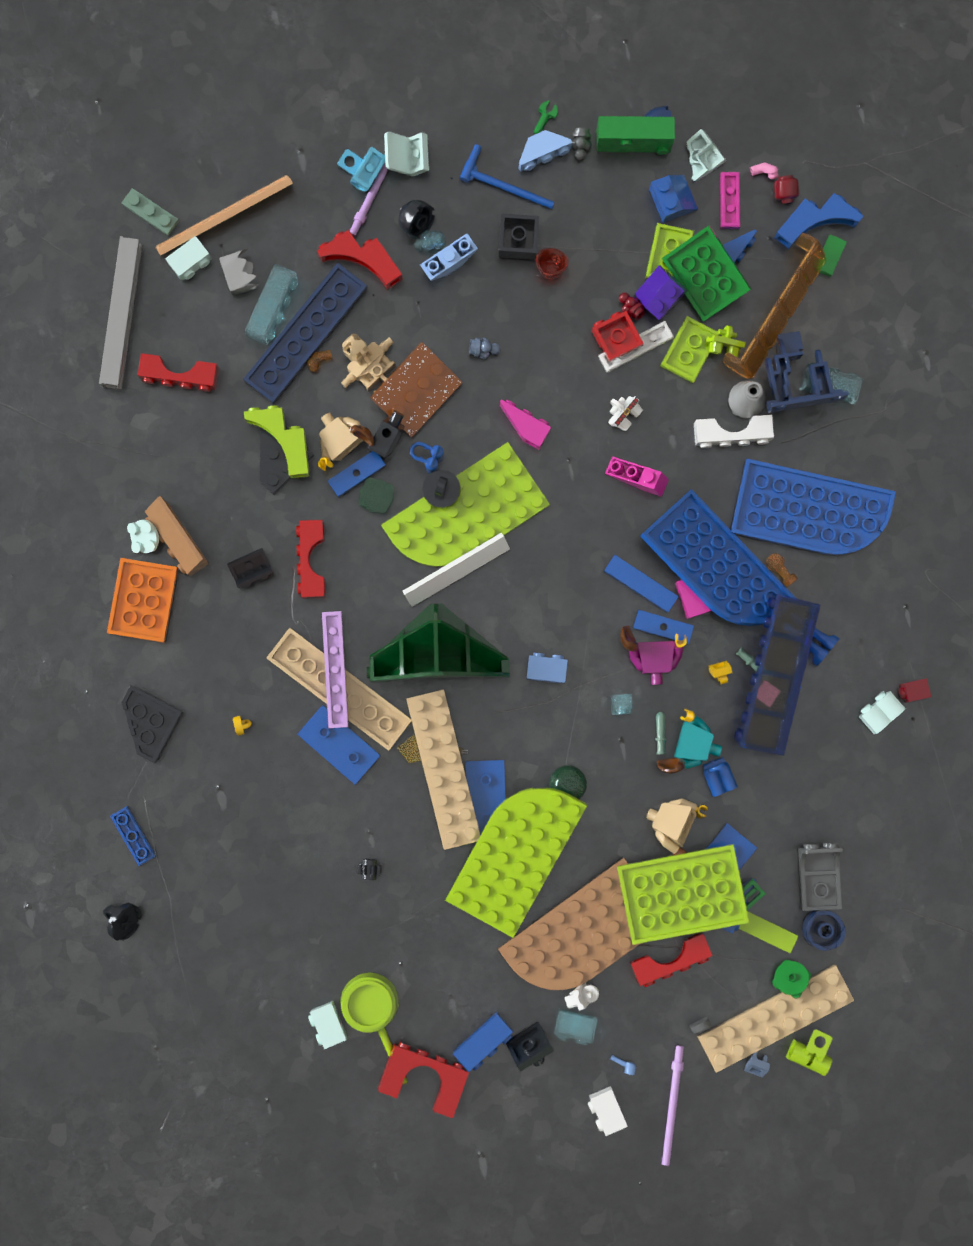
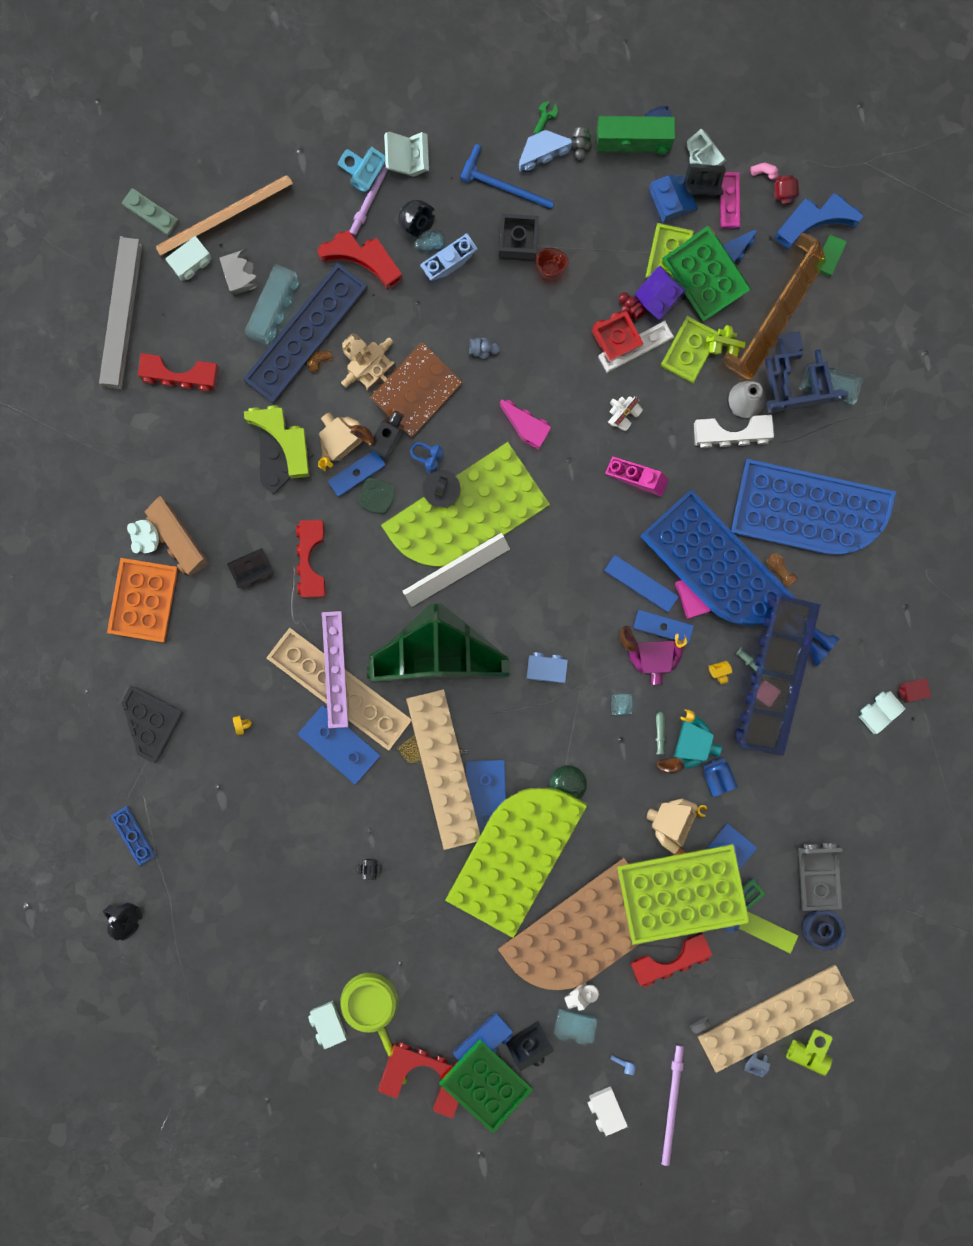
green piece [772,960,811,999] -> none
none -> green plate [439,1039,533,1134]
none -> black bracket [683,163,726,196]

